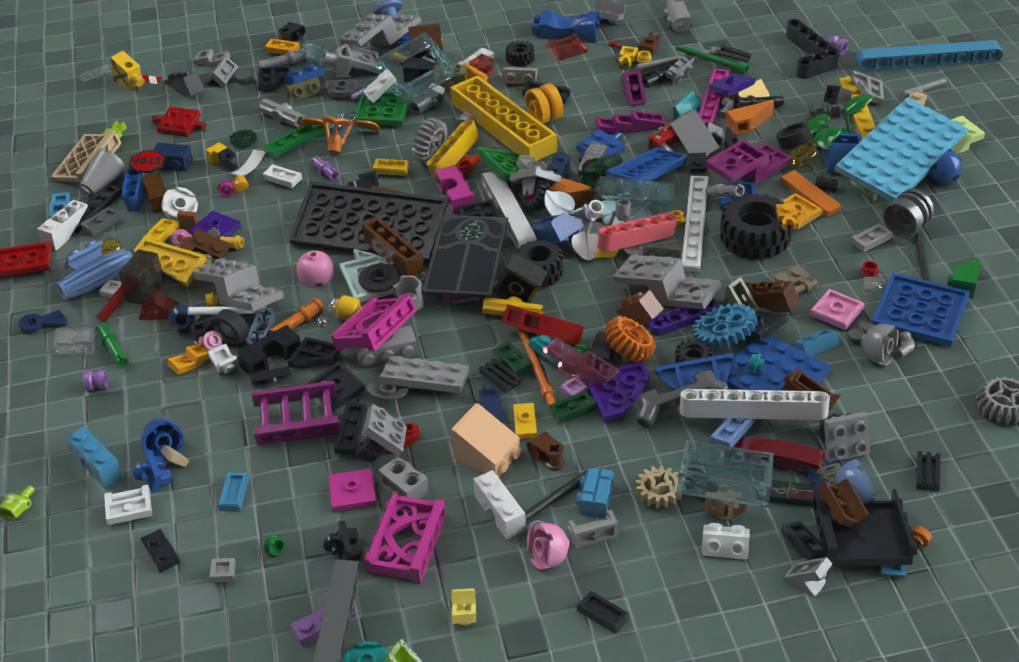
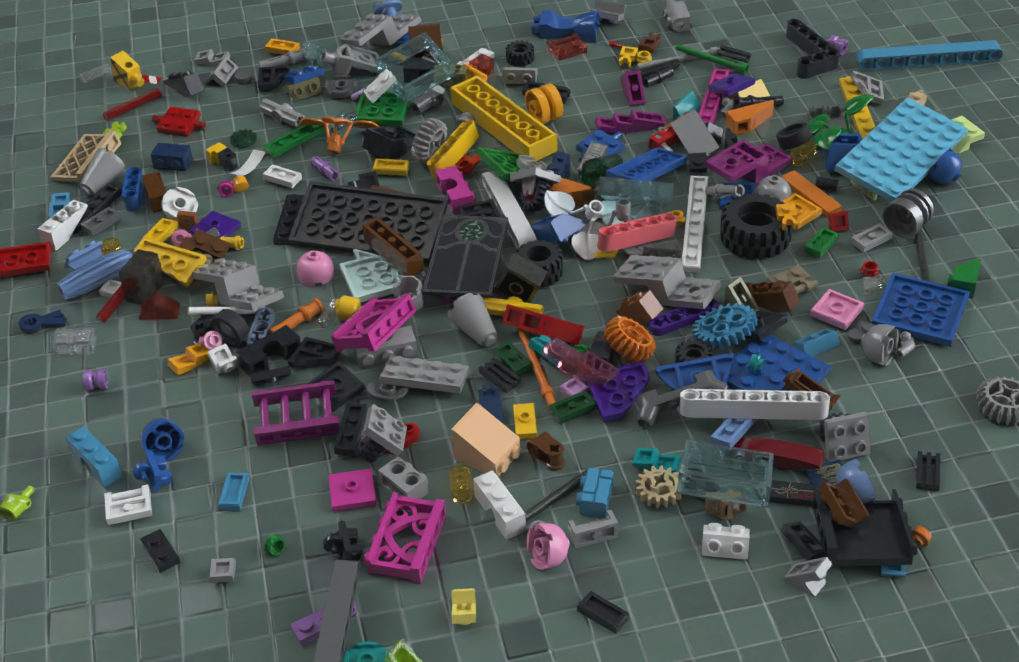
green pin [95,323,129,368] -> none
piece [128,150,166,173] -> none
tan tile [161,445,189,467] -> none
dark blue piece [168,304,195,331] -> none
black piece [278,22,306,42] -> none
black wheel [358,263,400,292] -> none
light grey hinge [665,58,694,86] -> none
black brick [823,85,853,106] -> none
light grey bar [901,78,947,98] -> none
none -> red piece [103,88,162,121]
none -> black plate [273,194,304,245]
none -> black slope [362,125,416,160]
none -> light grey cone [448,293,497,347]
none -> clear yellow plate [449,465,473,504]
none -> teal slope [632,448,682,473]
none -> light grey cylinder [755,175,792,202]
none -> green plate [803,227,839,258]
none -> red tile [827,210,849,232]

